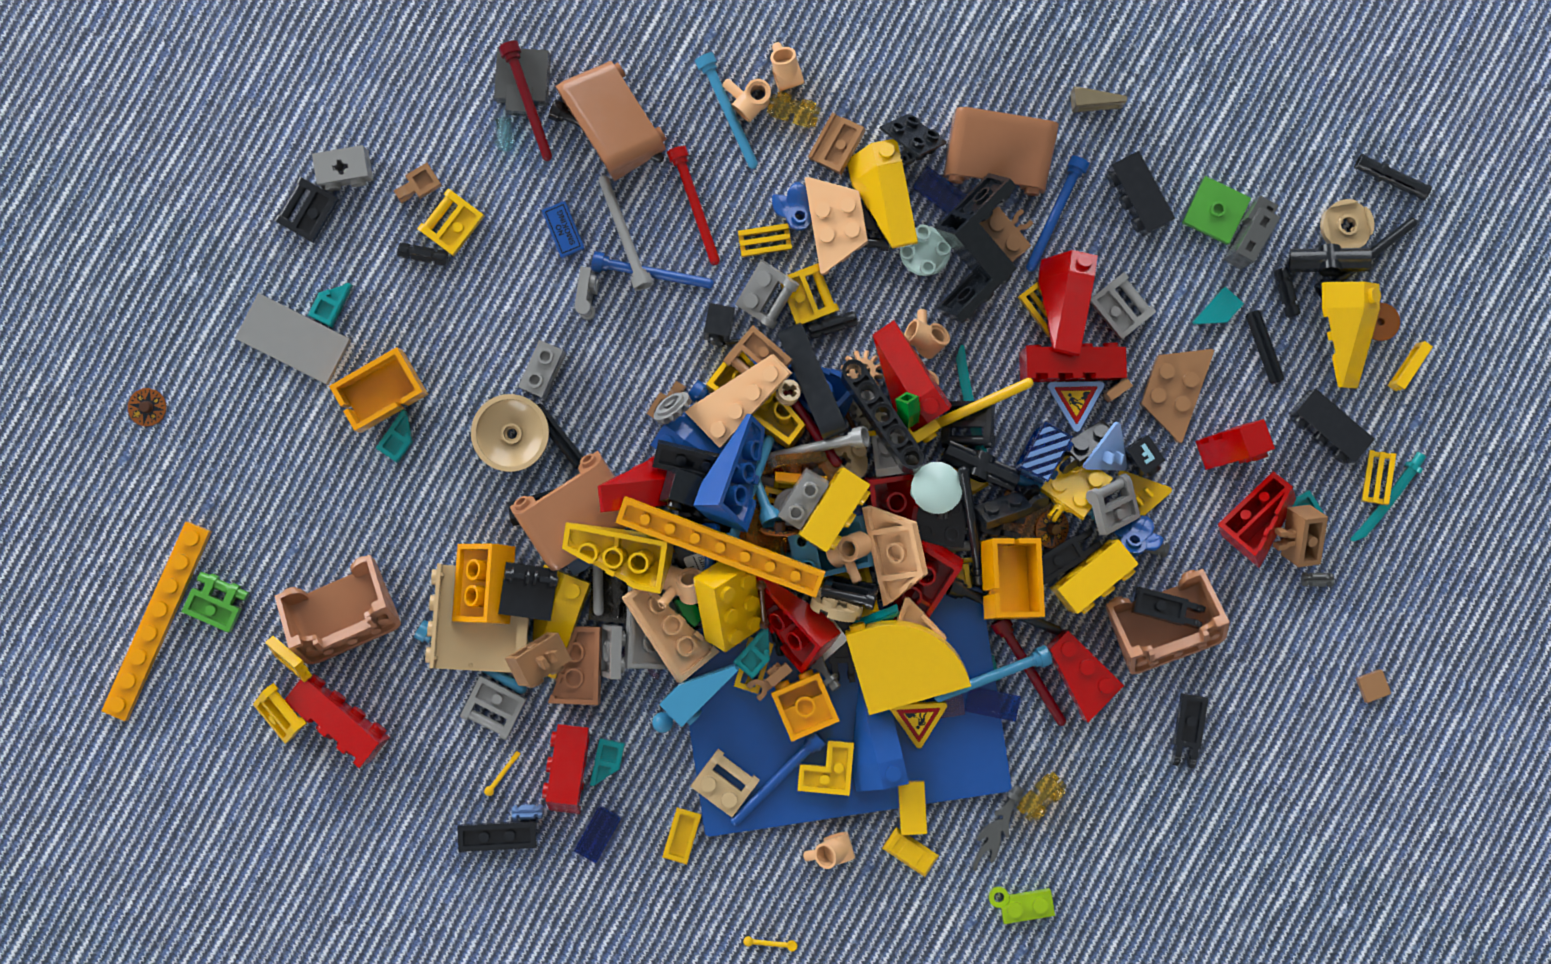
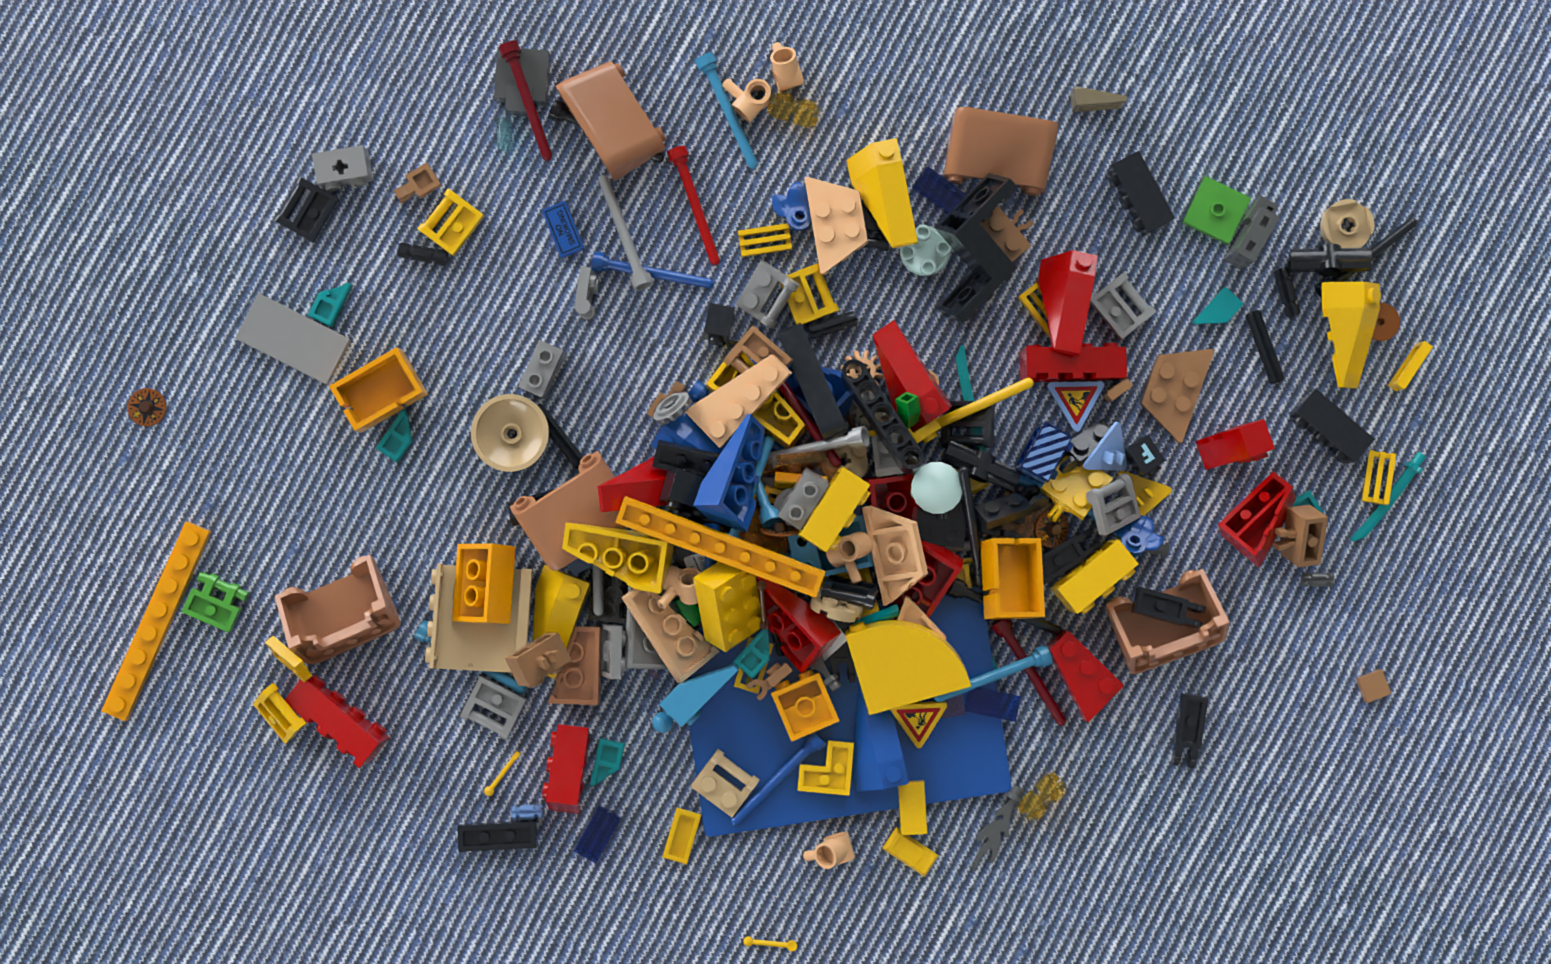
black hinge [498,562,558,621] -> none
tan bush [776,379,801,406] -> none
medium nougat plate [808,112,866,175] -> none
black hinge [879,114,947,165] -> none
light nougat piece [904,309,950,359] -> none
lime hinge [988,886,1055,924] -> none
blue piece [1026,155,1090,272] -> none
black pin [1354,154,1432,201] -> none

